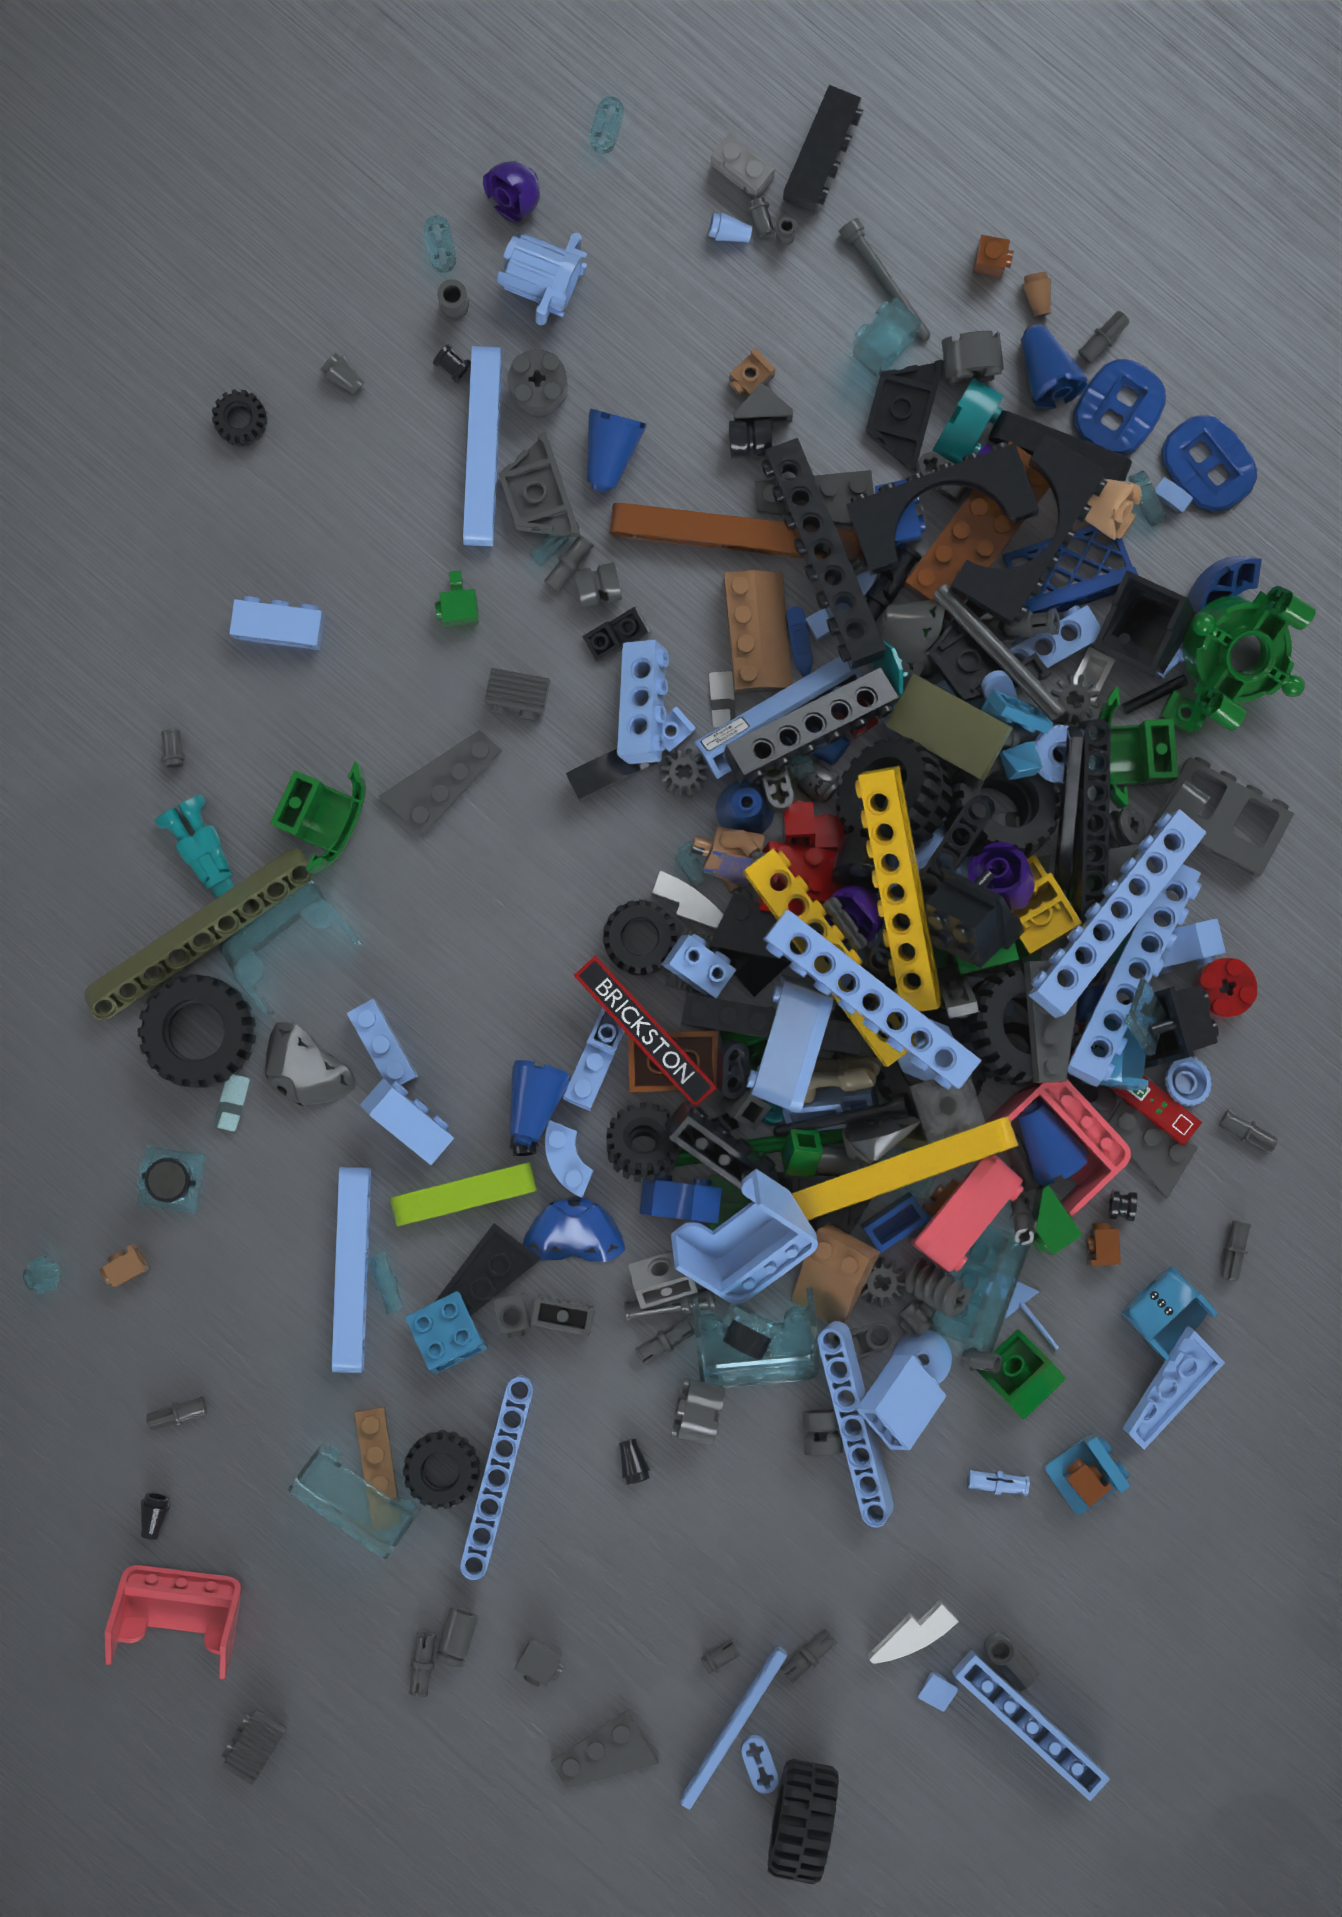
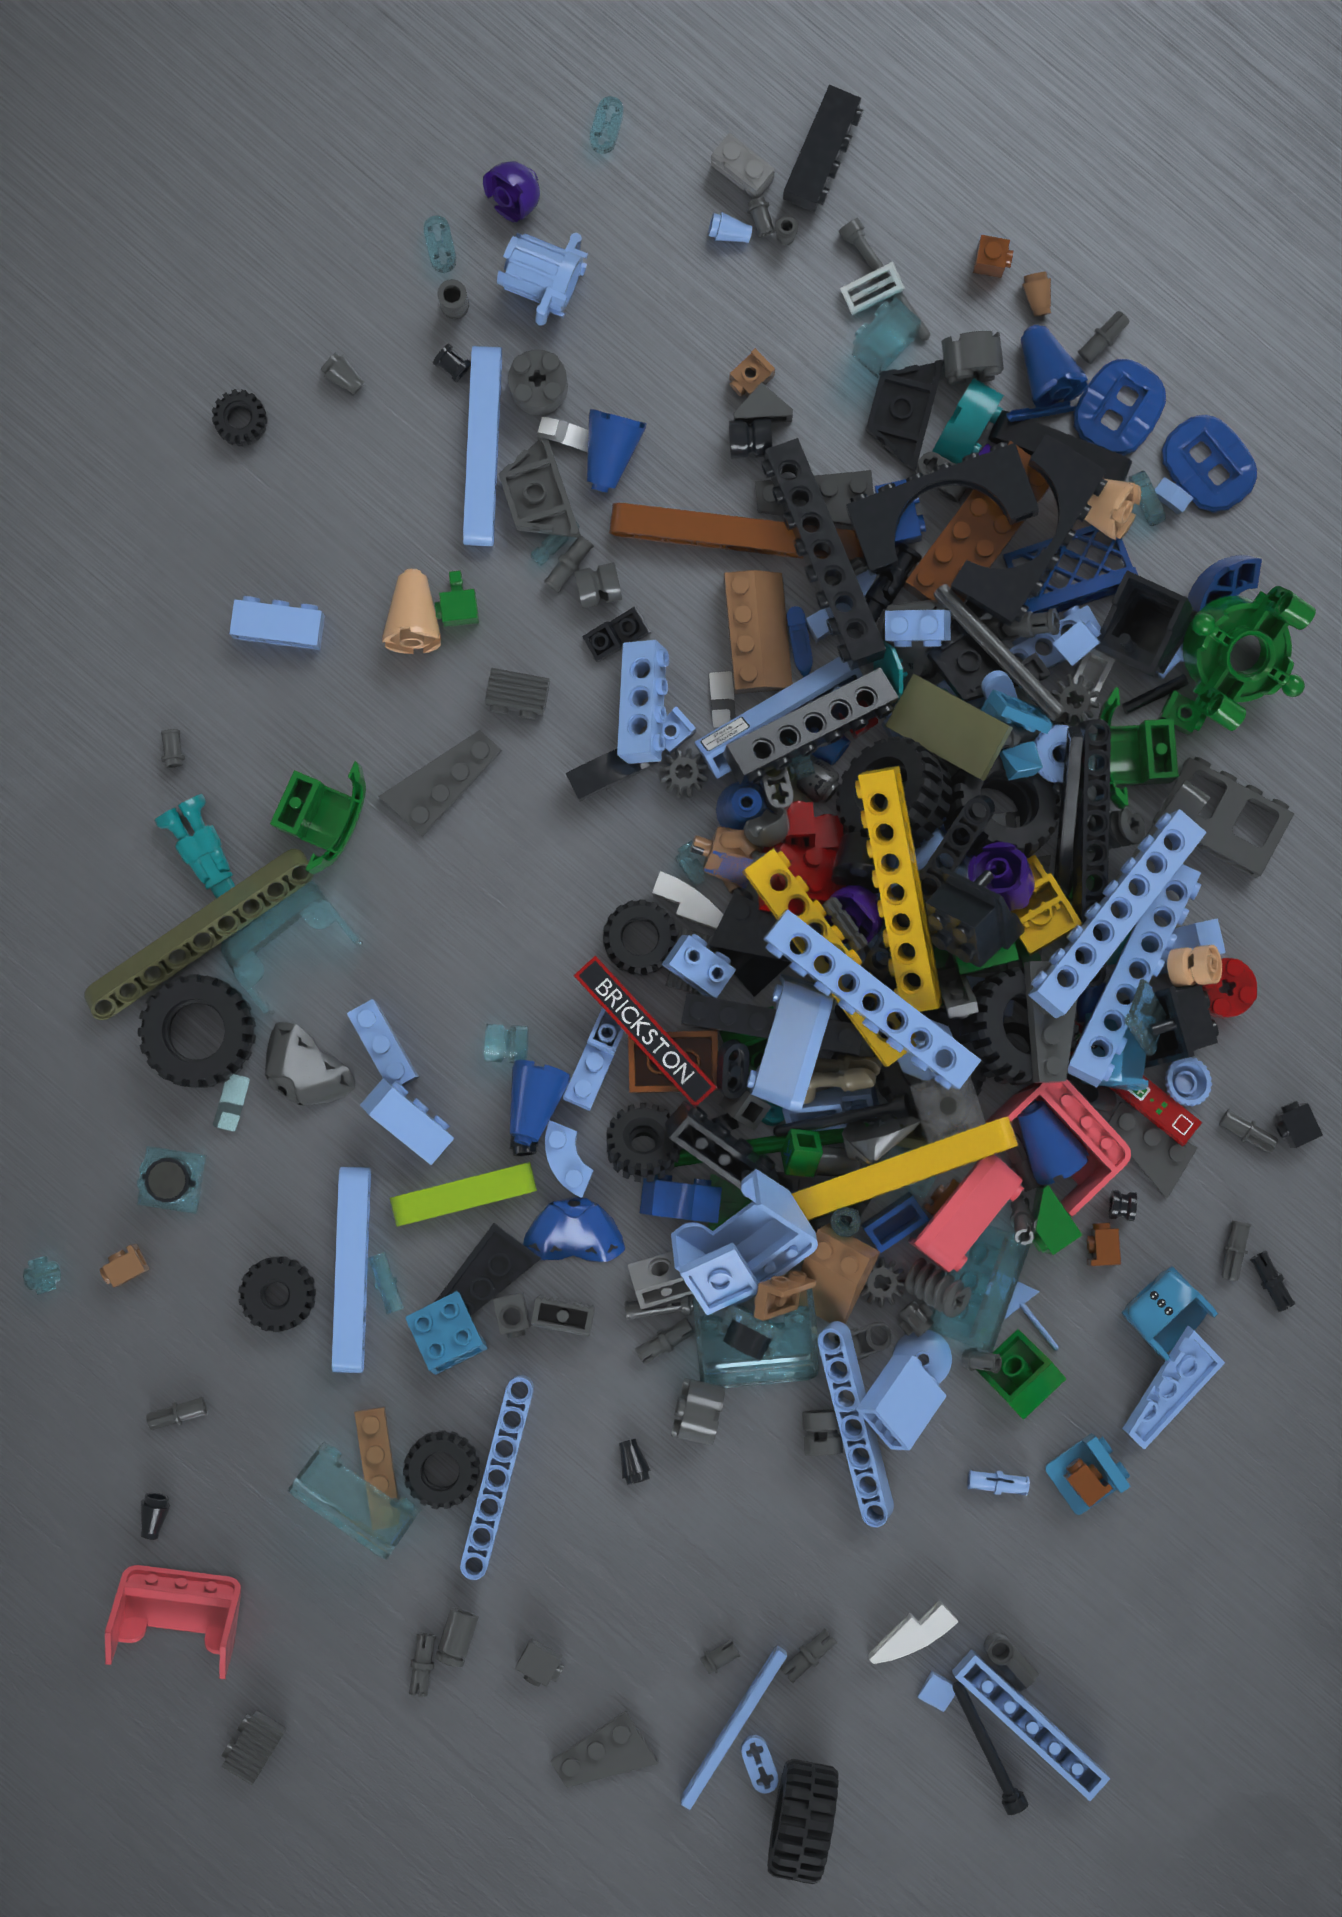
none -> black tyre [238,1256,316,1332]
none -> light nougat cone [382,569,441,654]
none -> clear light blue wheel [484,1024,529,1063]
none -> white sticker [537,417,588,453]
none -> light blue tile [679,1242,759,1315]
none -> dark grey hair [743,807,790,847]
none -> medium nougat bracket [754,1270,816,1321]
none -> clear light blue cone [831,1207,861,1237]
none -> white tile [840,262,906,315]
none -> light blue brick [885,609,951,647]
none -> black piece [952,1681,1029,1815]
none -> blue piece [1006,401,1076,422]
none -> light blue brick [1053,620,1101,666]
none -> light nougat wheel [1167,945,1222,987]
none -> black pin [1250,1251,1295,1312]
none -> black brick [1275,1100,1323,1148]

